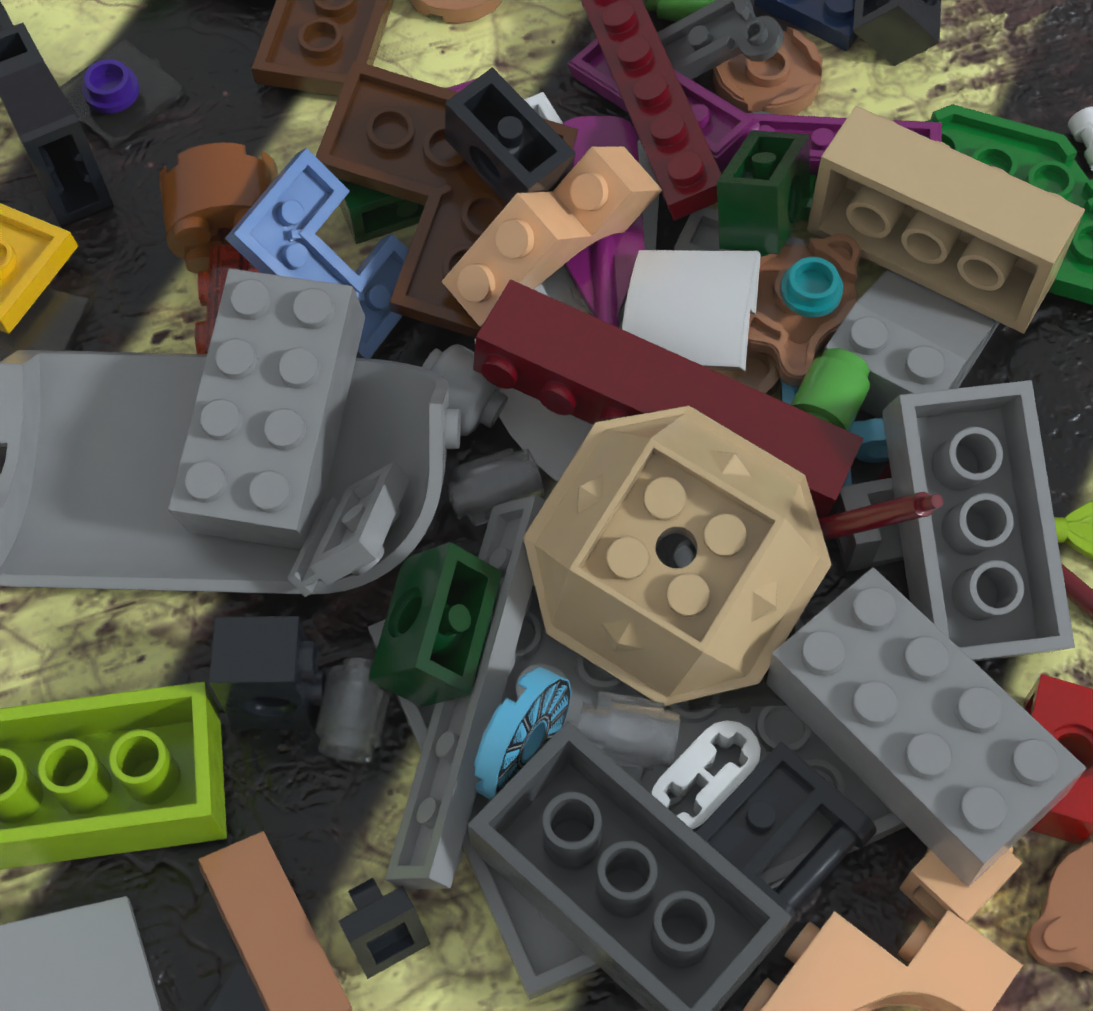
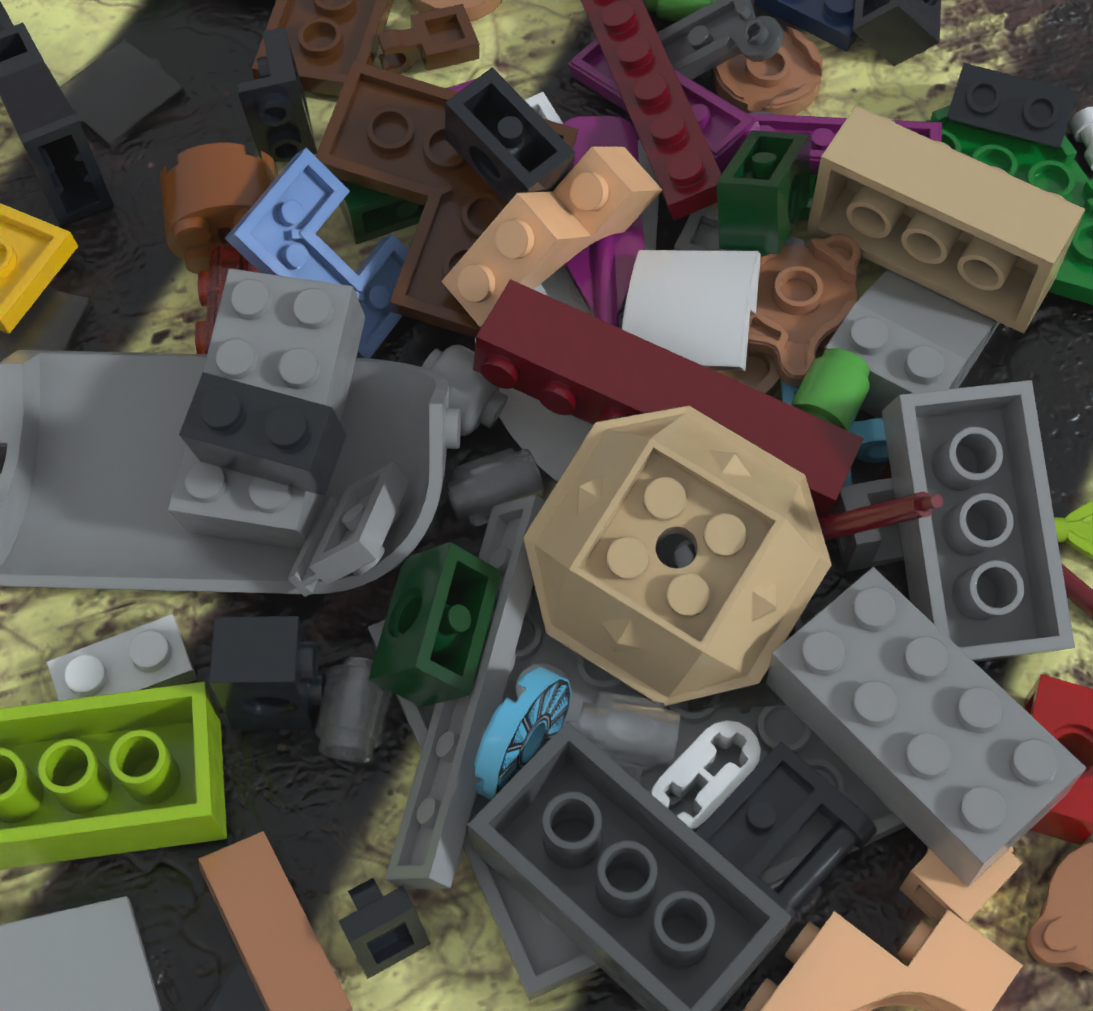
dark purple plate [82,59,140,113] -> none
teal plate [780,257,843,317] -> none
none -> white plate [47,614,197,701]
none -> black piece [179,372,347,496]
none -> black bracket [237,27,317,162]
none -> reddish brown plate [378,4,479,74]
none -> black bracket [947,63,1078,149]

